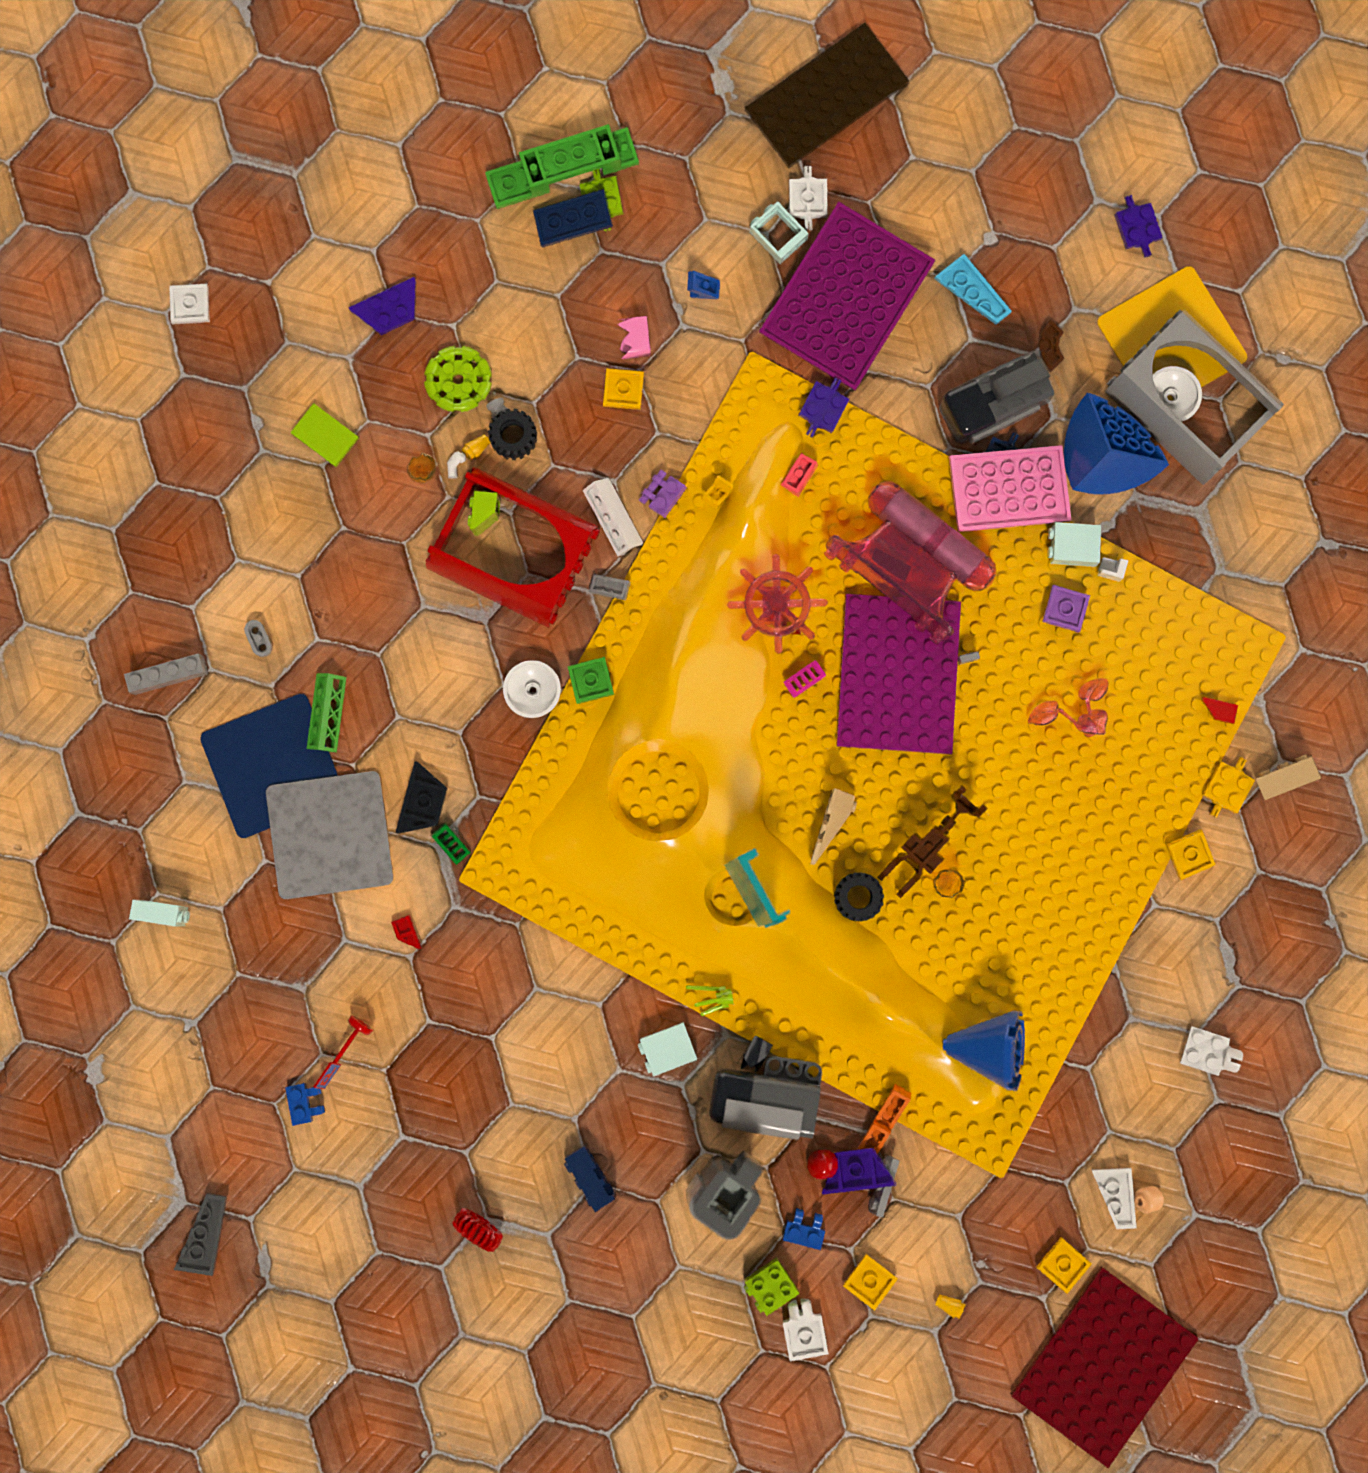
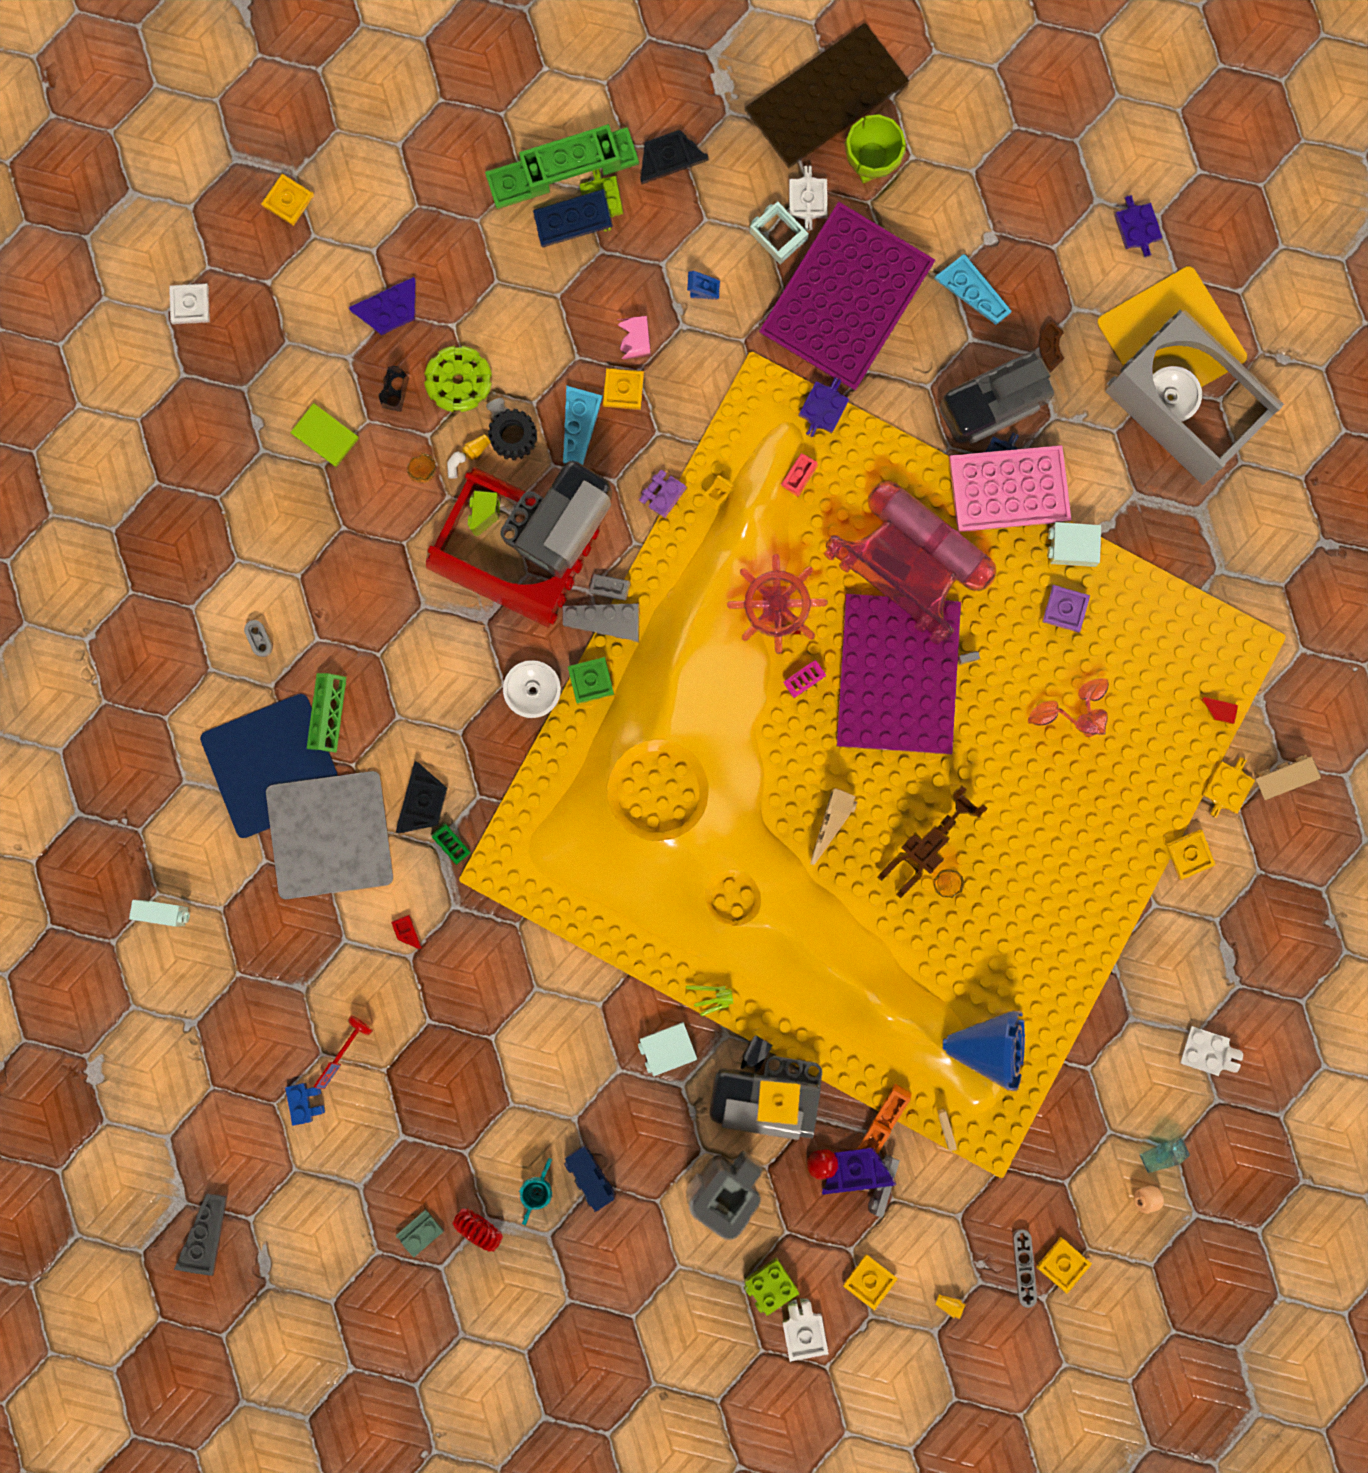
light grey brick [124,653,208,695] -> none
white panel [582,478,643,556] -> none
panel [724,848,791,928] -> none
blue plate [783,1208,825,1250] -> none
black tyre [834,873,884,921] -> none
dark red plate [1011,1266,1199,1468] -> none
blue brick [1064,393,1169,495] -> none
white wing [1092,1168,1136,1229] -> none
white panel [1097,557,1128,582] -> none
none -> yellow plate [261,174,314,226]
none -> black piece [379,365,409,412]
none -> sand green plate [396,1209,444,1258]
none -> piece [500,461,612,579]
none -> teal helmet [519,1158,552,1226]
none -> medium azure wing [563,386,603,465]
none -> light grey wing [563,604,639,643]
none -> black wing [640,130,709,185]
none -> yellow plate [757,1081,800,1125]
none -> lime plate [844,114,906,183]
none -> tan tile [937,1109,957,1151]
none -> light grey beam [1012,1229,1037,1308]
none -> clear light blue slope [1140,1137,1190,1173]

